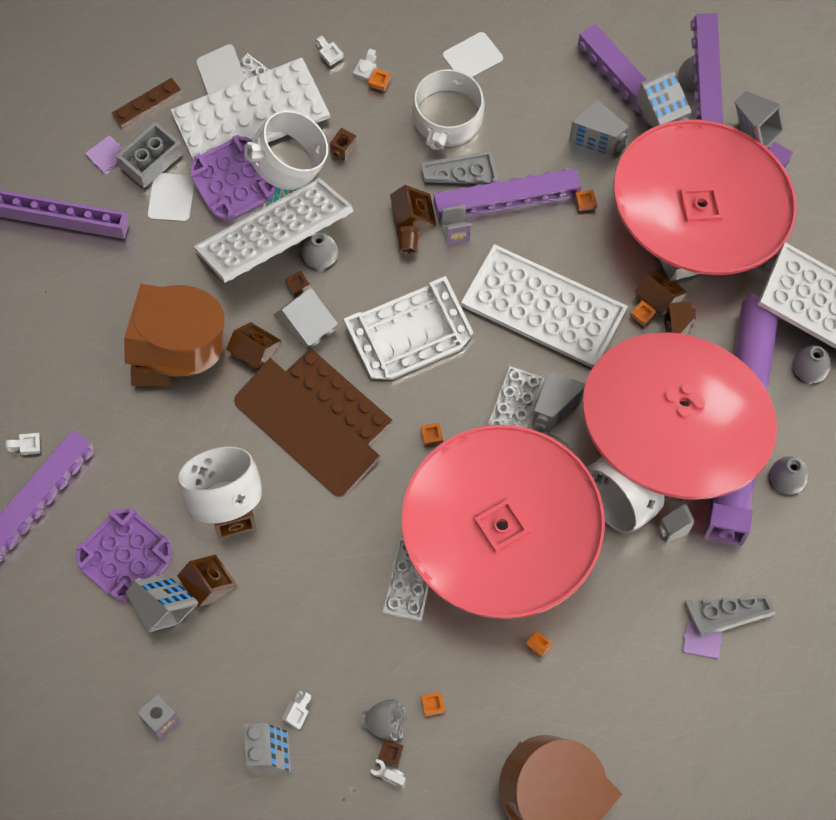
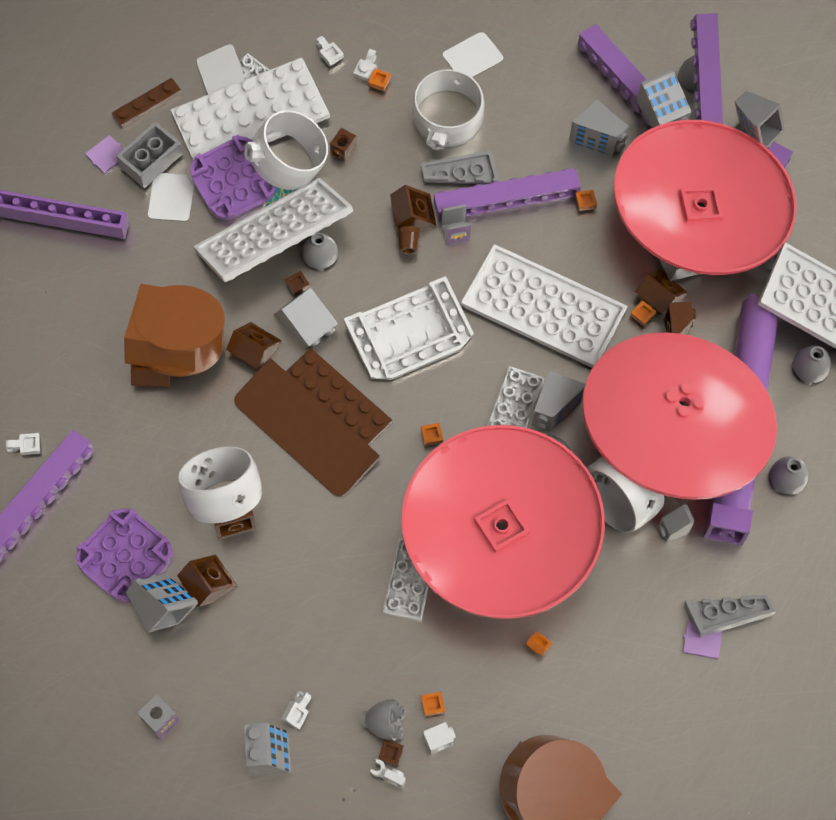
none -> white brick [423,722,456,755]

